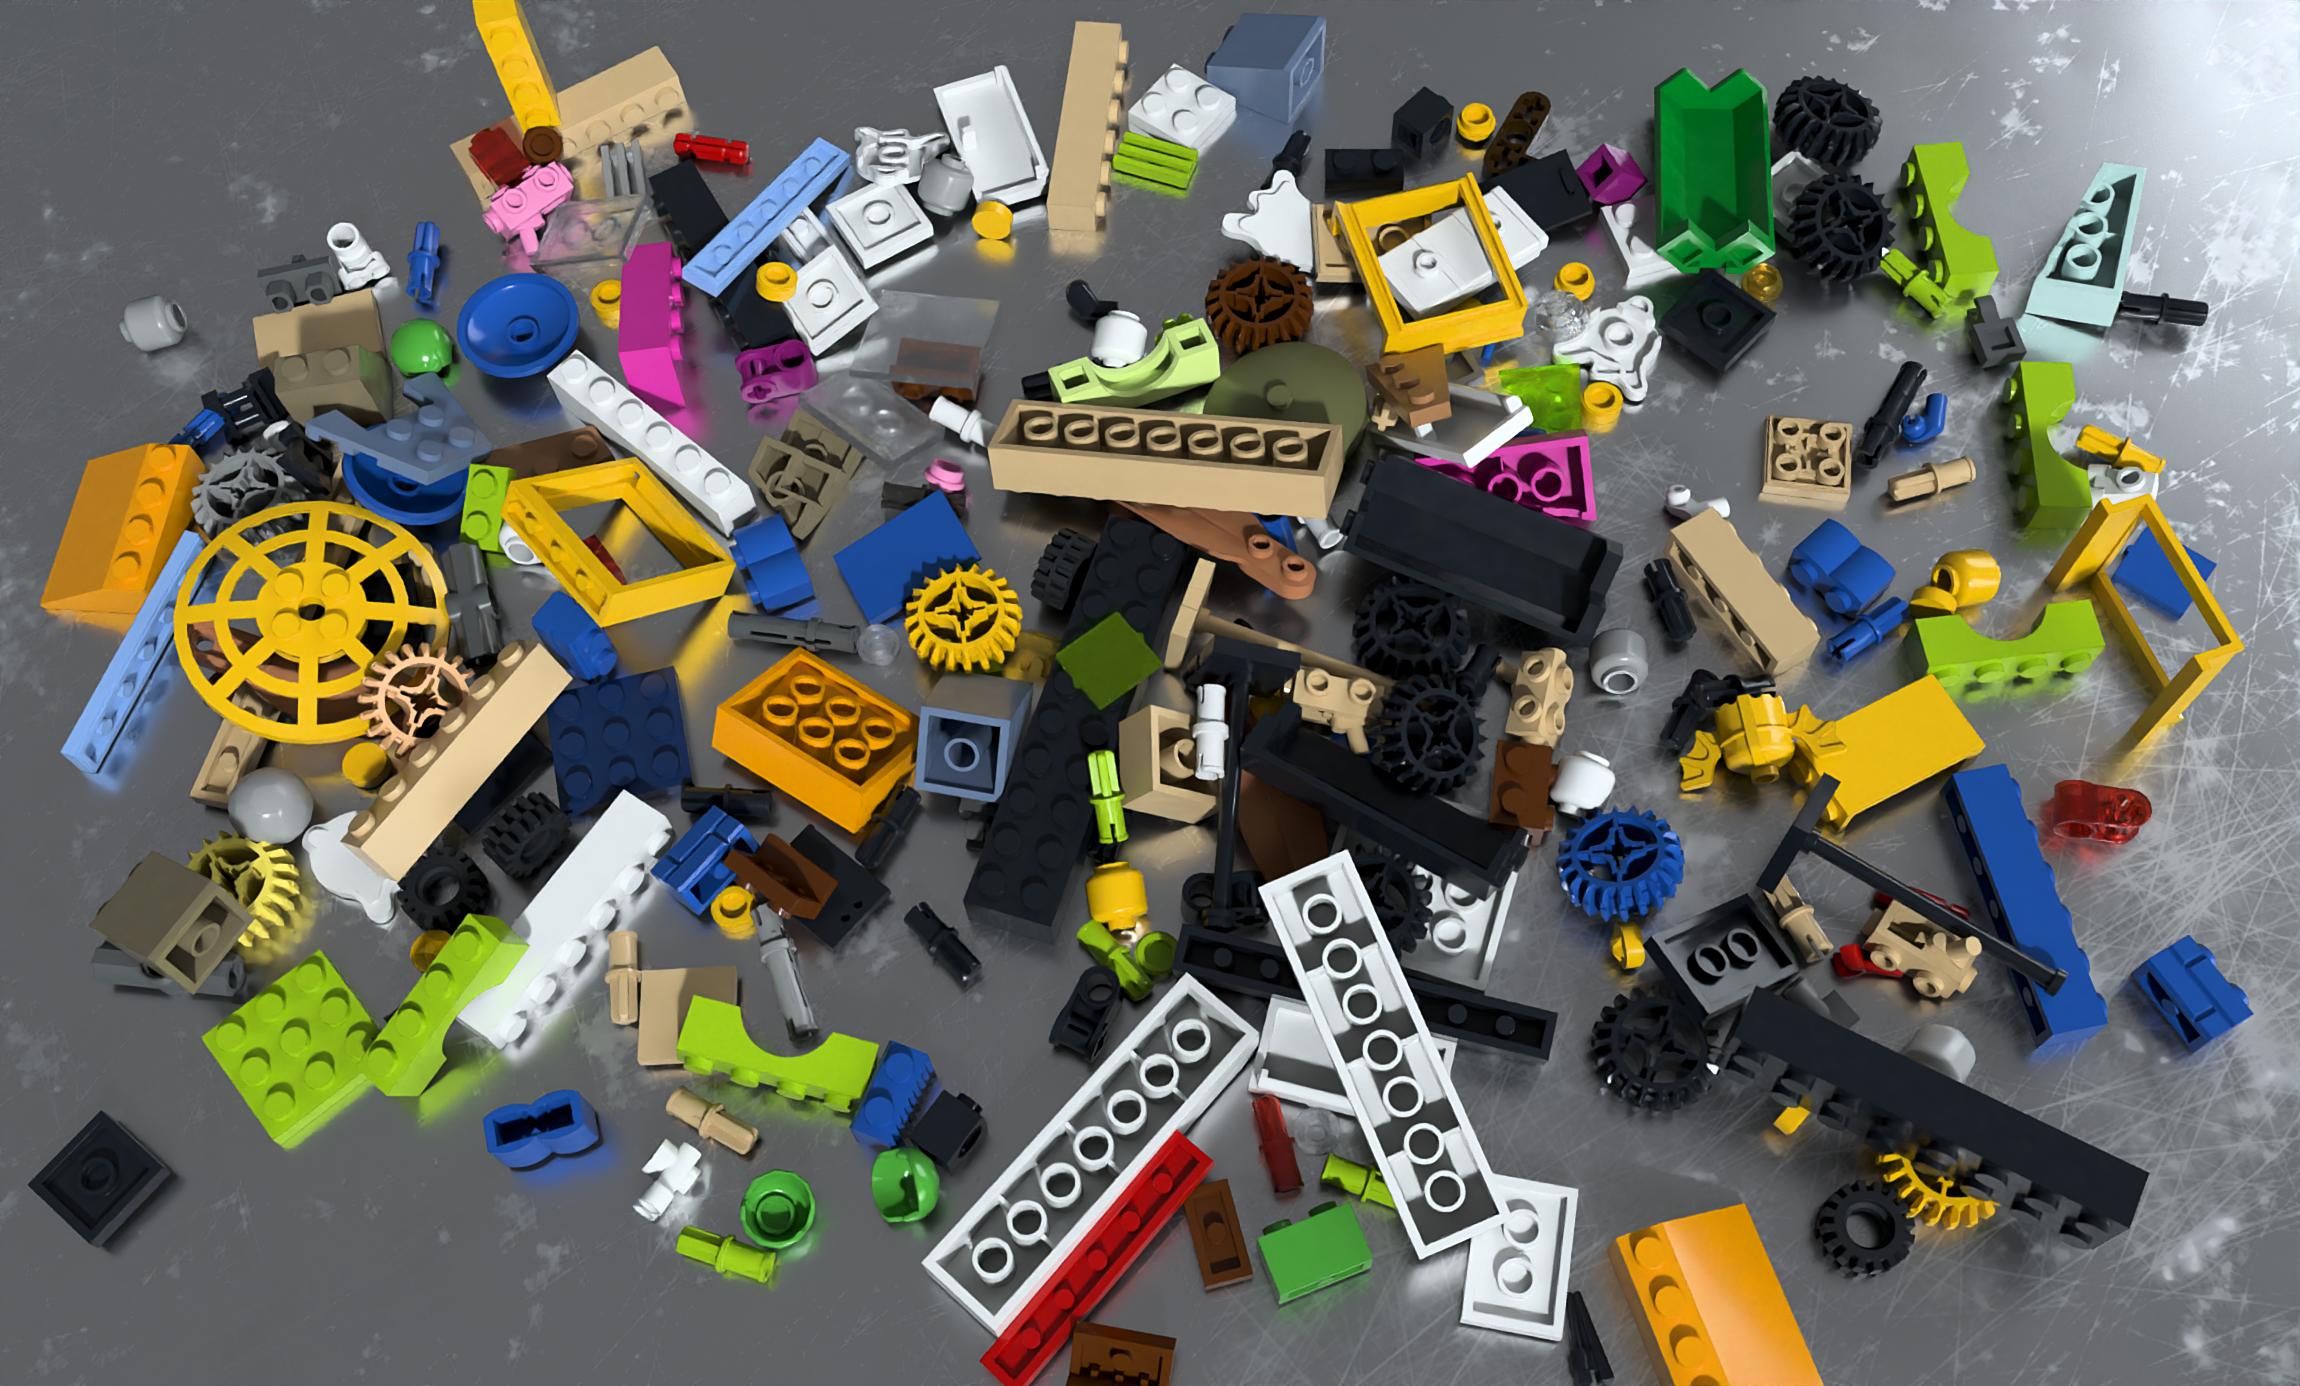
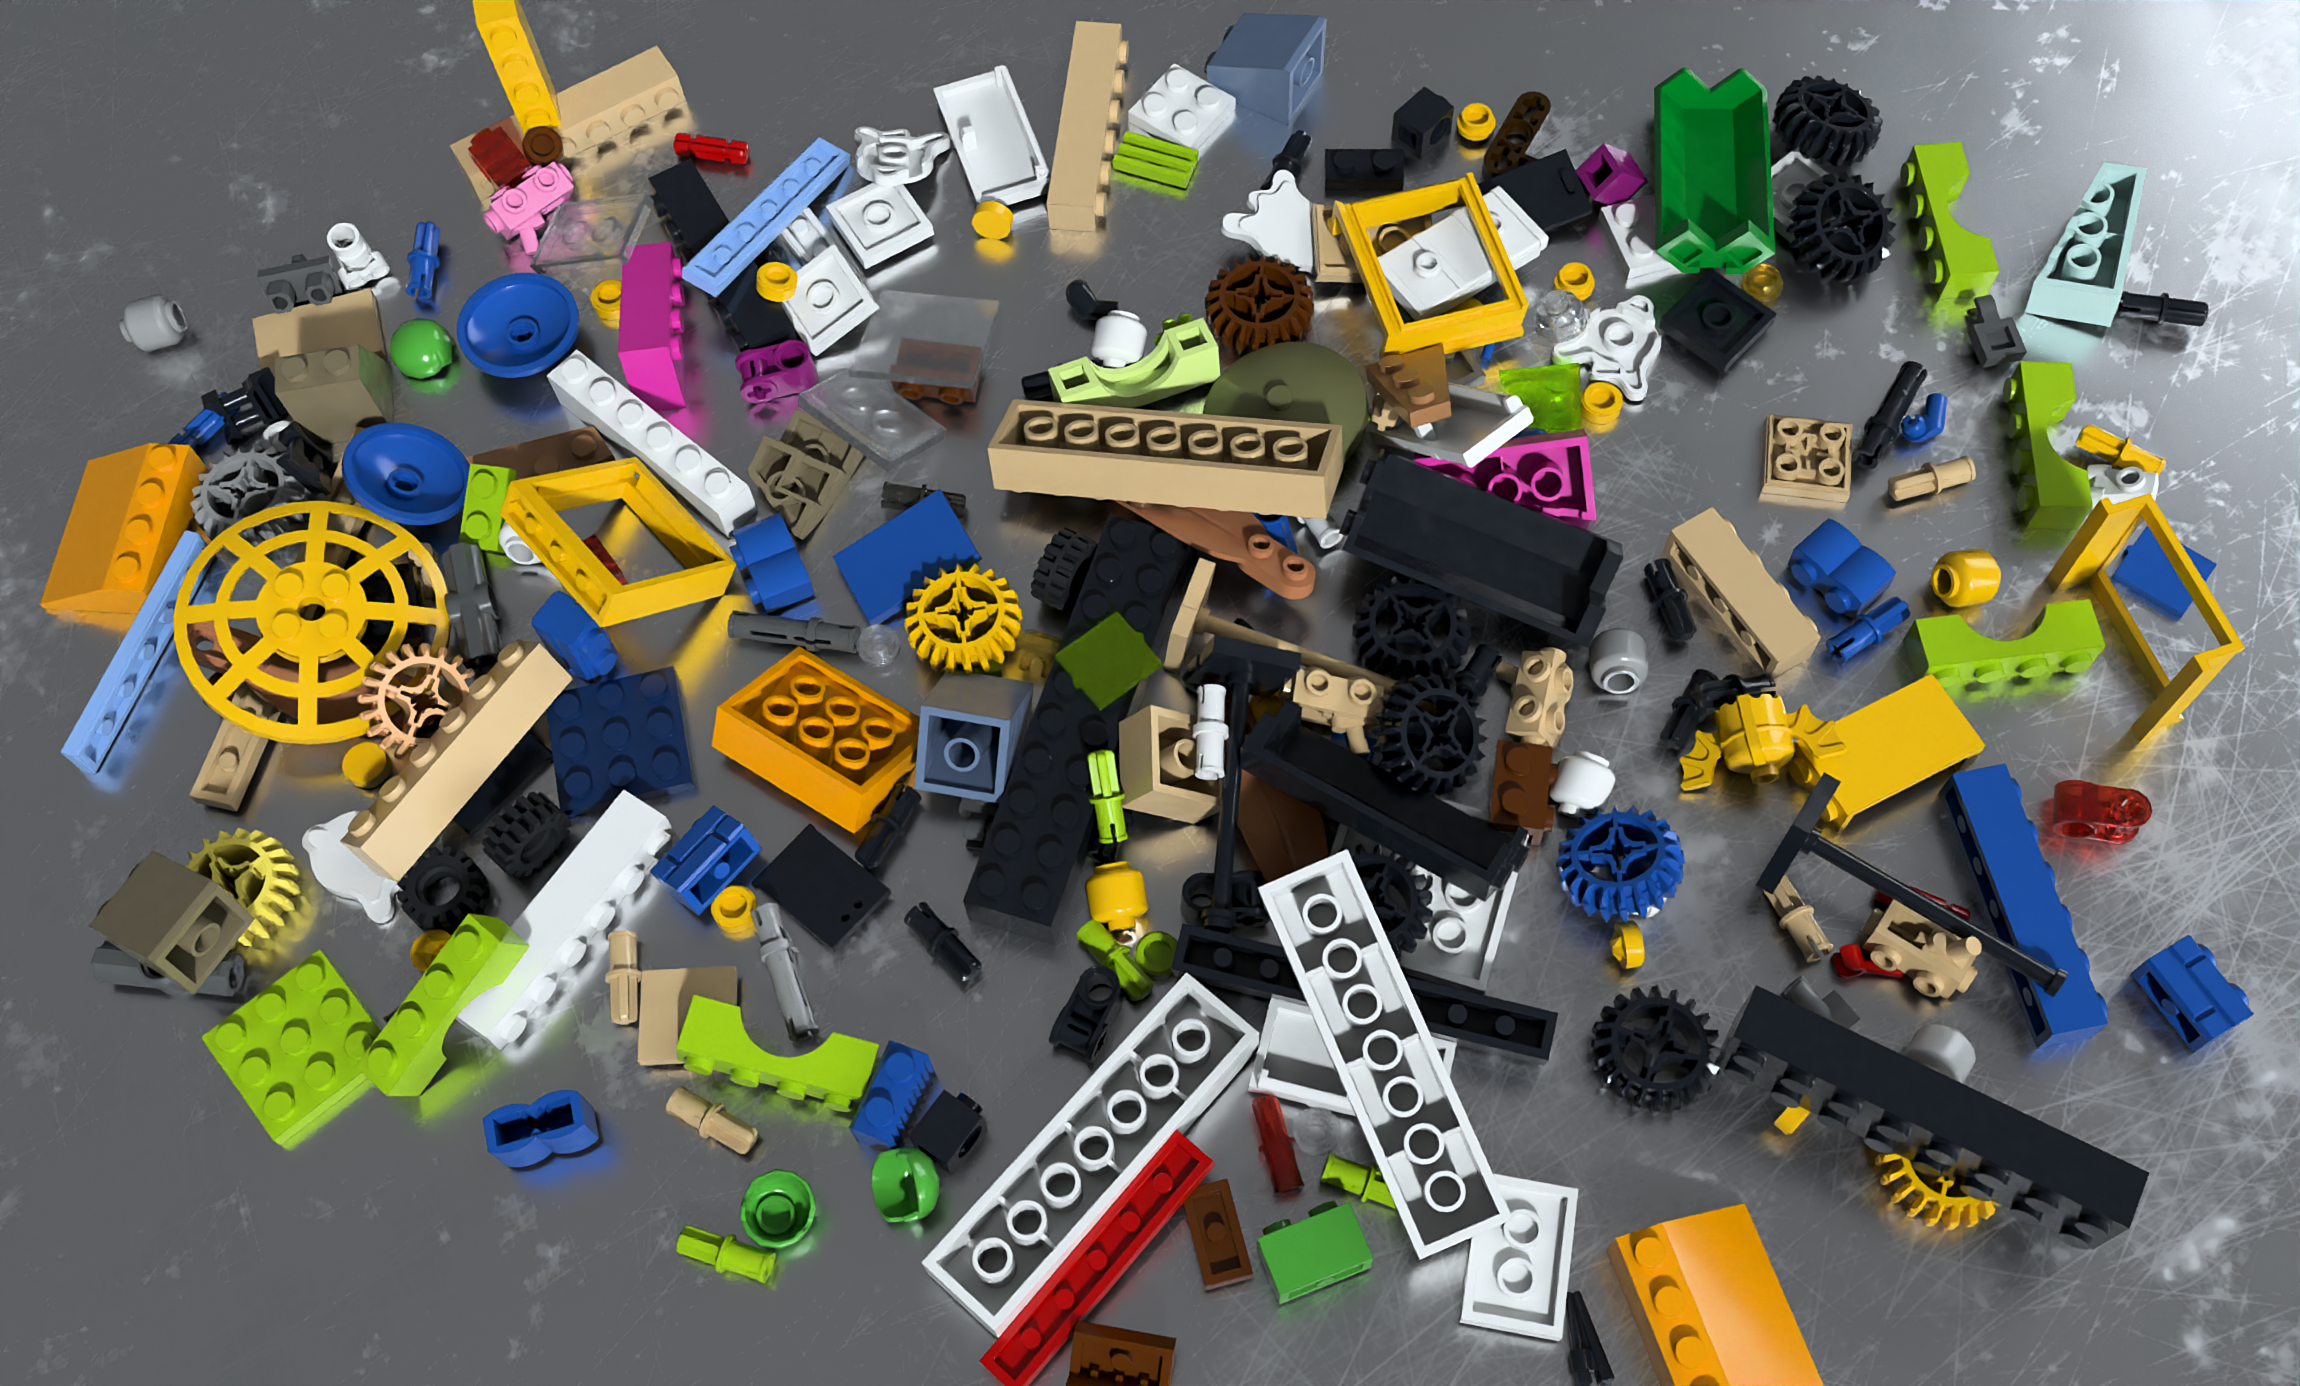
black plate [28,1110,172,1248] -> none
light grey piece [228,767,313,846] -> none
sand blue wing [305,371,492,485] -> none
light grey tile [600,139,650,215] -> none
white plate [633,1138,701,1221] -> none
black axle [680,784,773,818] -> none
reddish brown bracket [723,833,838,920] -> none
light grey head [917,153,974,216] -> none
bright pink plate [923,459,965,494] -> none
white pin [929,395,998,448] -> none
black plate [1642,893,1805,1024] -> none
white arm [1664,485,1730,521] -> none
black tyre [1815,1180,1915,1278] -> none
lime axle [1879,248,1954,319] -> none
yellow tile [1908,586,1957,619] -> none

